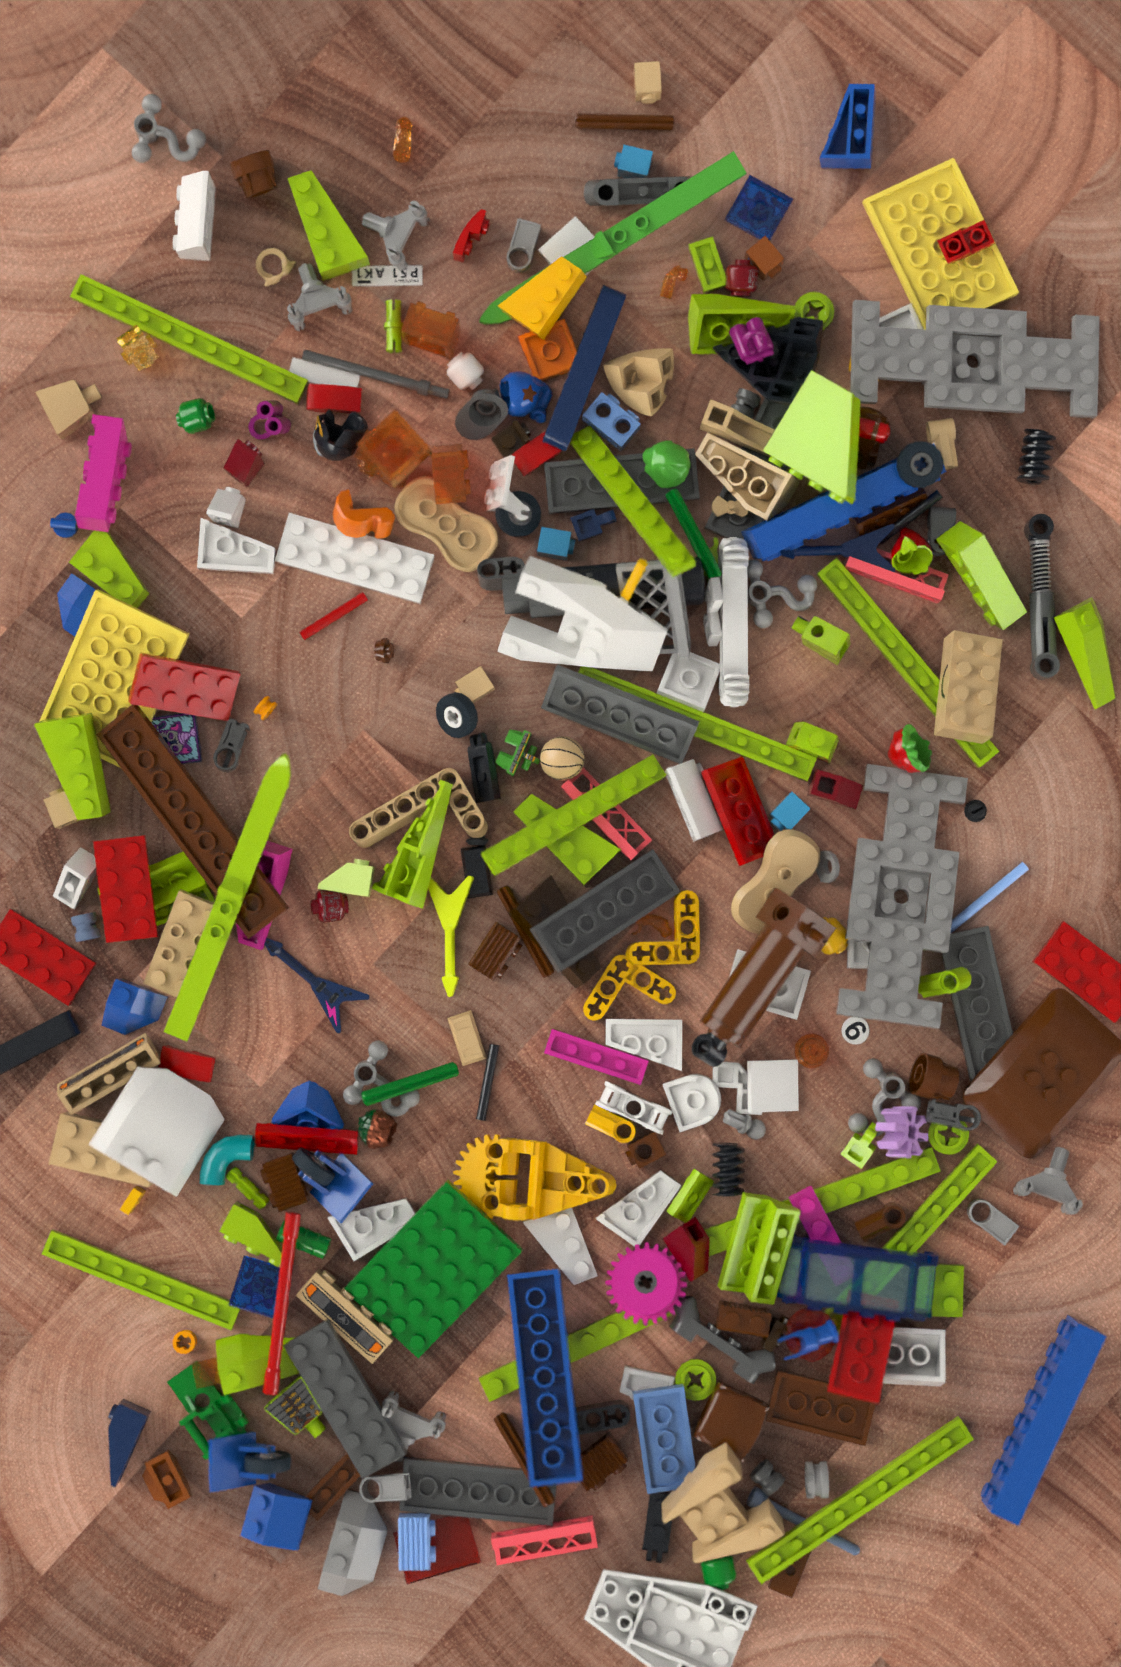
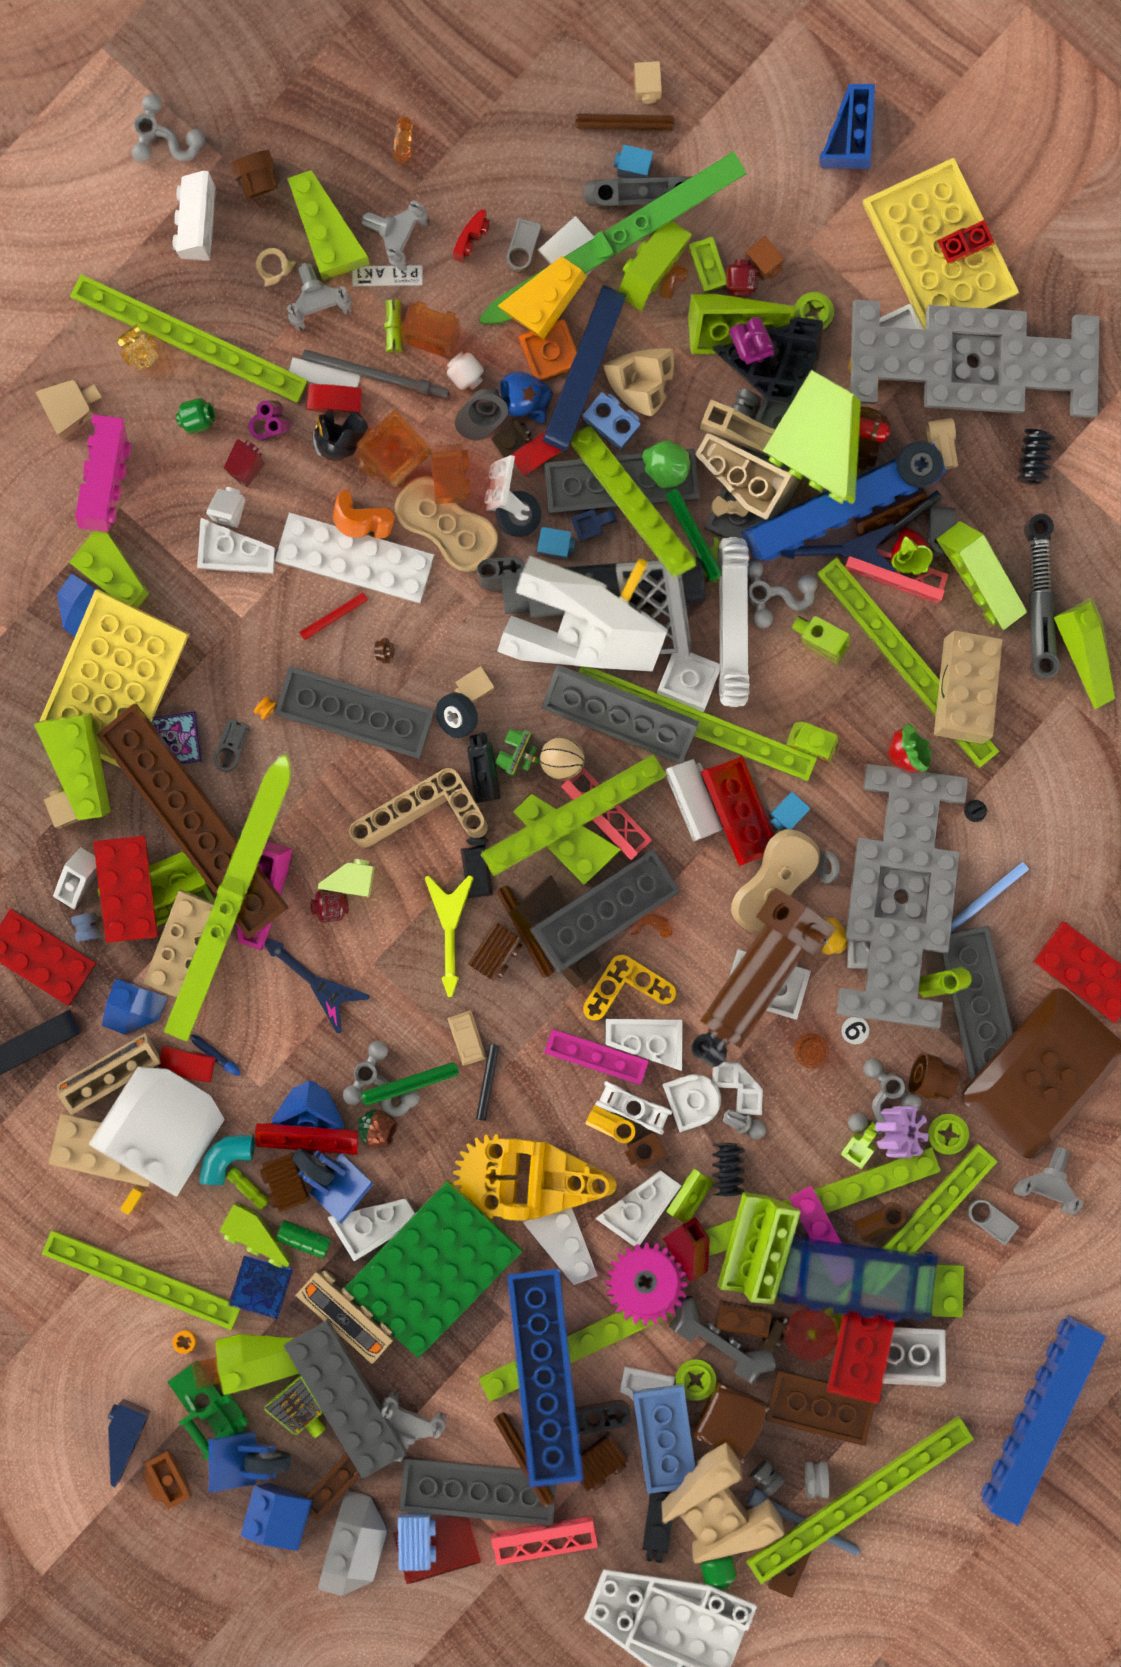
blue plate [50,513,78,538] -> none
plate [128,653,241,721] -> none
red piece [263,1212,301,1395] -> none
light grey piece [359,1473,412,1503] -> none
lime wedge [371,780,453,909] -> none
yellow beam [626,890,700,965] -> none
white tile [704,577,723,646] -> none
clear blue tile [725,175,793,241] -> none
white tile [747,1059,799,1113] -> none
blue piece [777,1320,839,1360] -> none
dark red slope [807,769,863,810] -> none
dark grey piece [926,1099,981,1131] -> none
none -> dark blue piece [190,1035,240,1076]
none -> dark grey plate [274,666,435,759]
none -> lime wedge [618,221,692,311]

